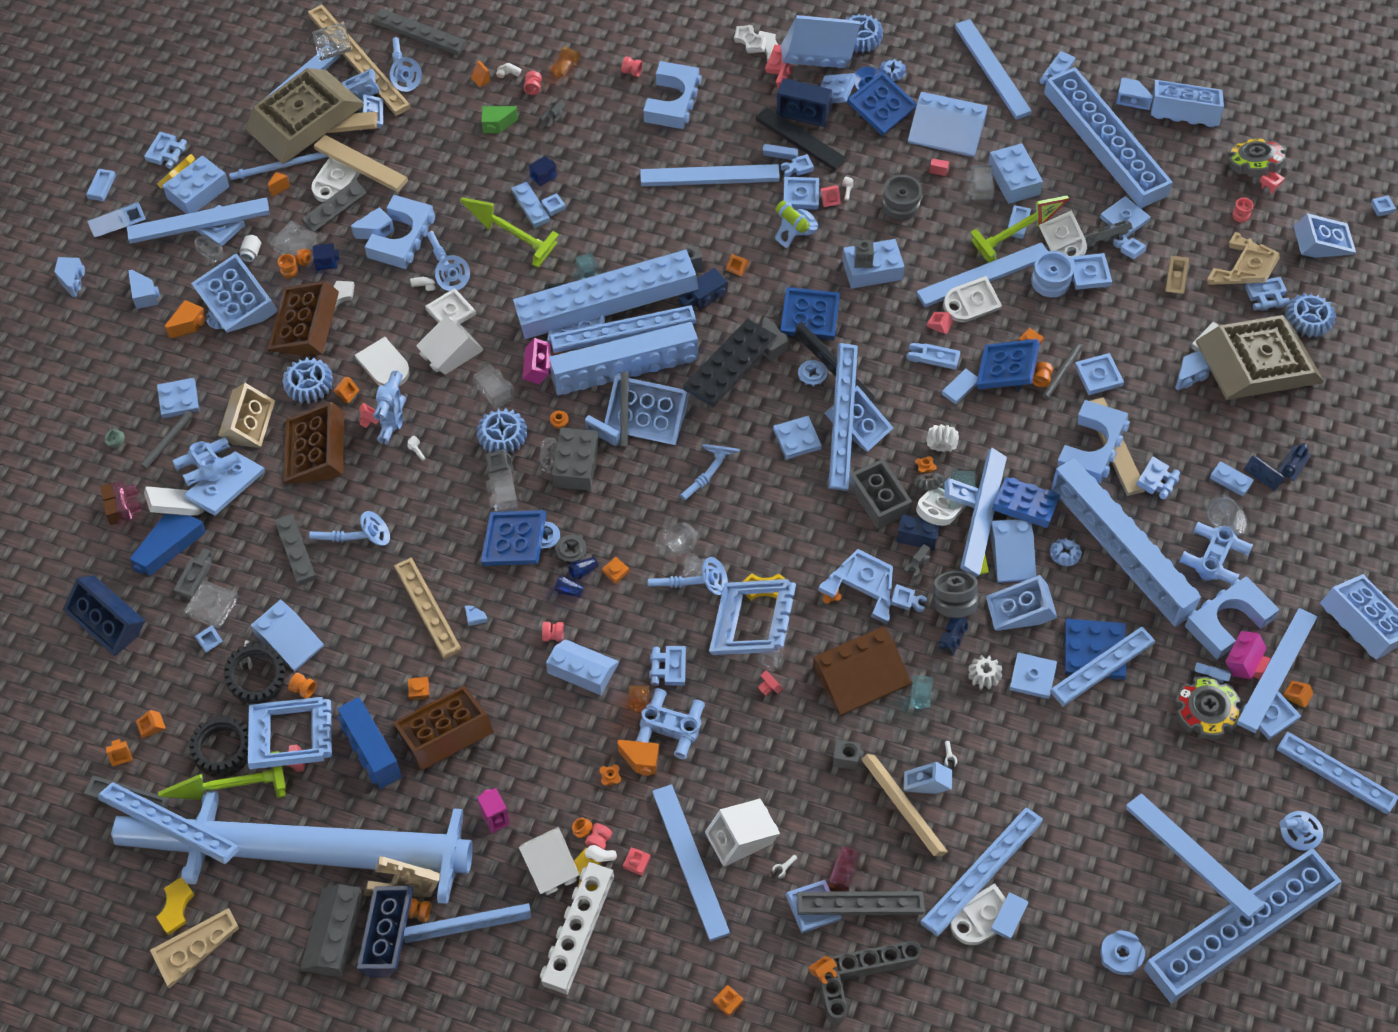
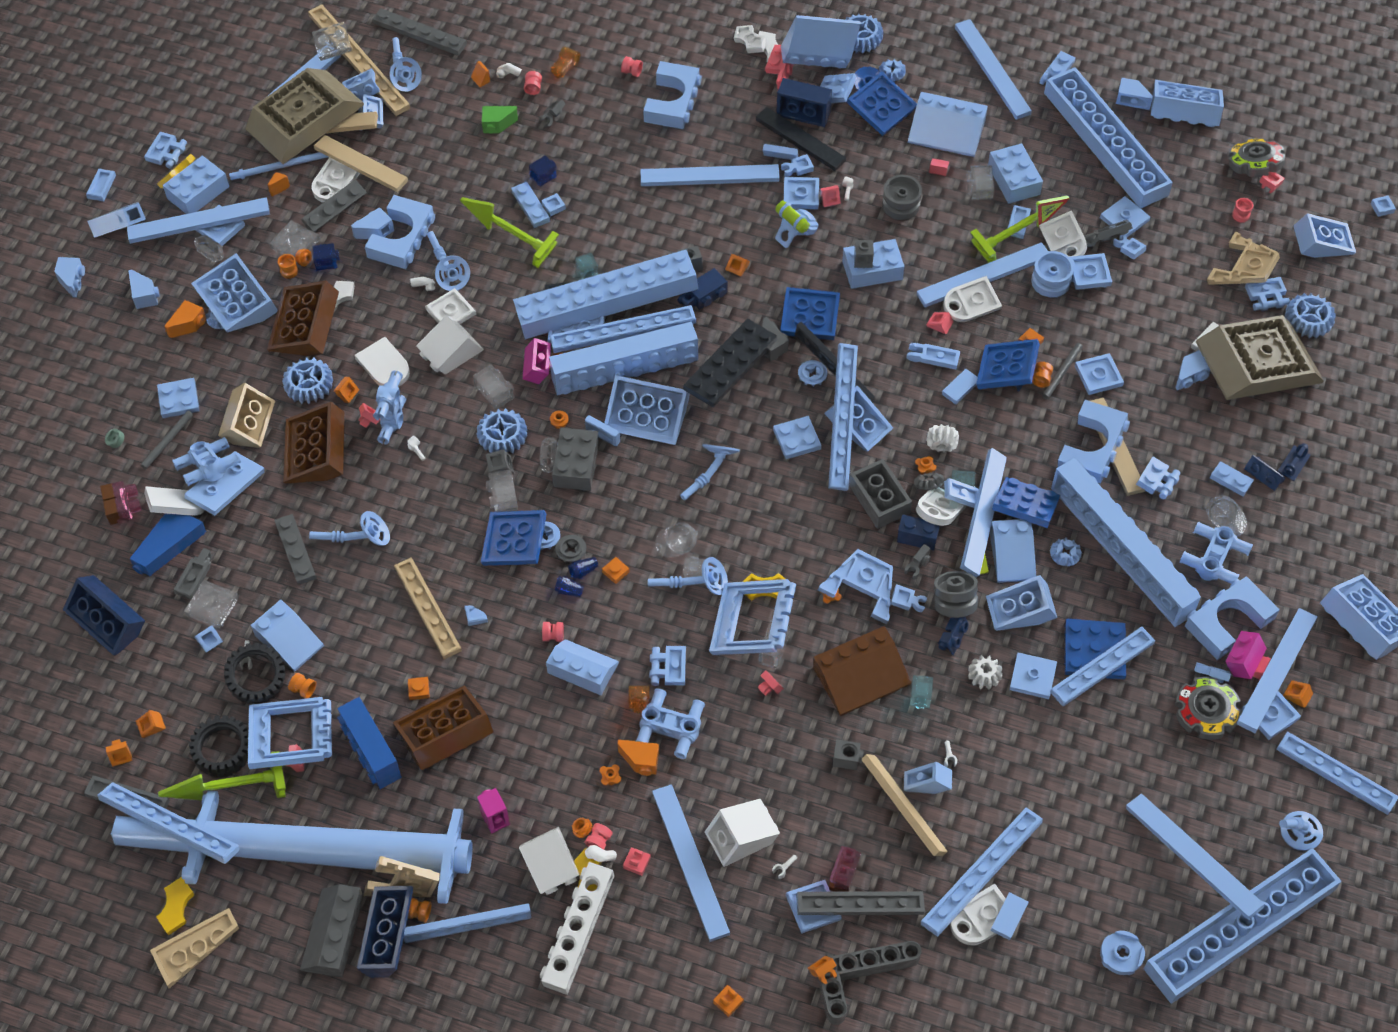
white brick [239,235,261,262] -> none
dark grey bar [620,372,628,447] -> none
tan slope [1165,256,1189,294] -> none

